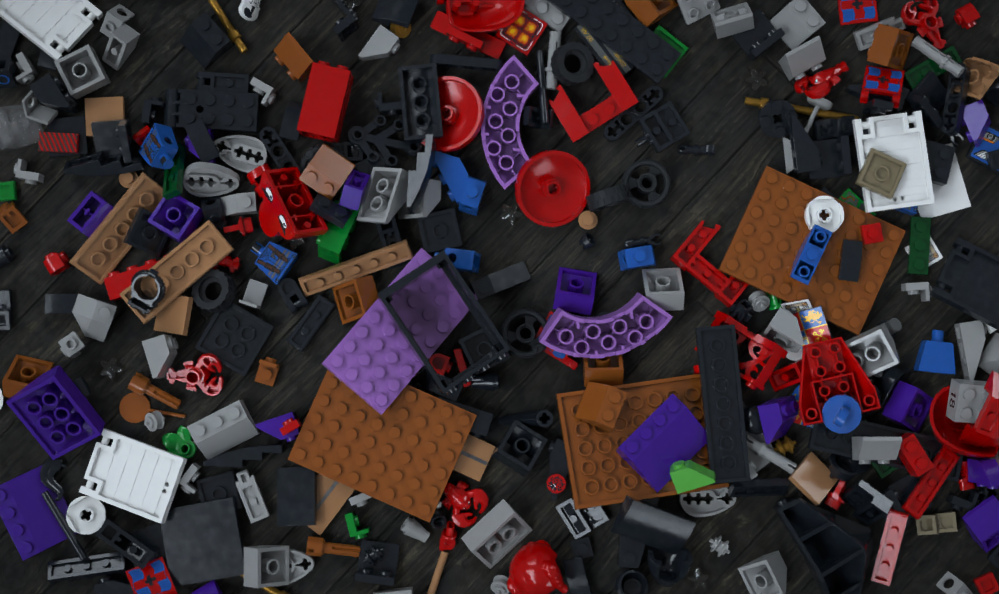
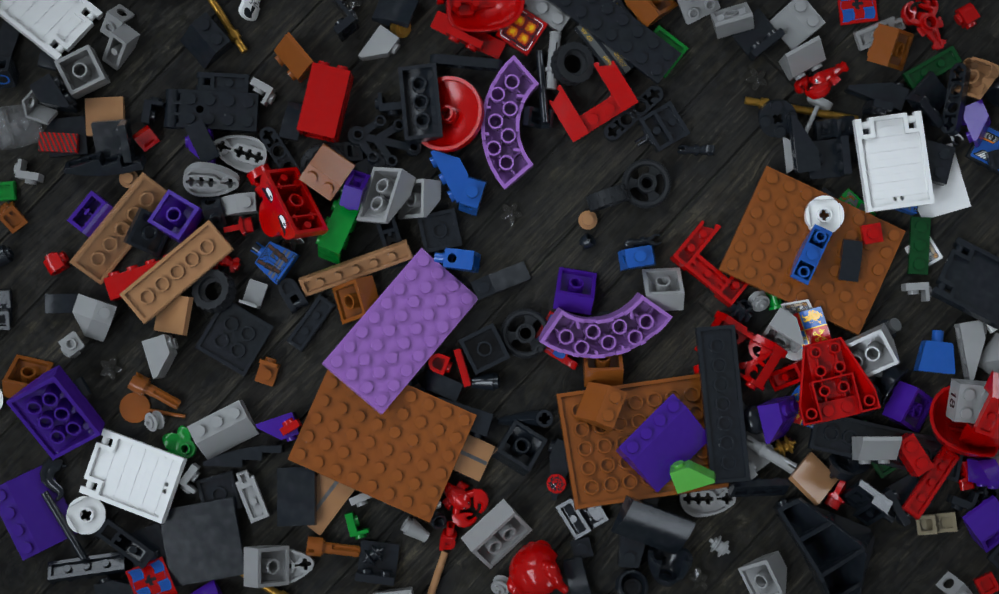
light grey bracket [15,52,38,84] -> none
black piece [127,269,167,314] -> none
blue torso [138,123,178,169] -> none
dark green plate [162,143,186,200] -> none
red animal [166,353,224,396] -> none
black plate [308,193,352,229] -> none
black door [377,250,510,395] -> none
slope [407,134,437,214] -> none
red dish [515,150,590,227] -> none
blue tile [822,394,862,434] -> none
dark tan tile [855,148,907,200] -> none
red flag [859,65,905,108] -> none
tile [871,509,909,586] -> none
light grey pin [911,35,965,78] -> none

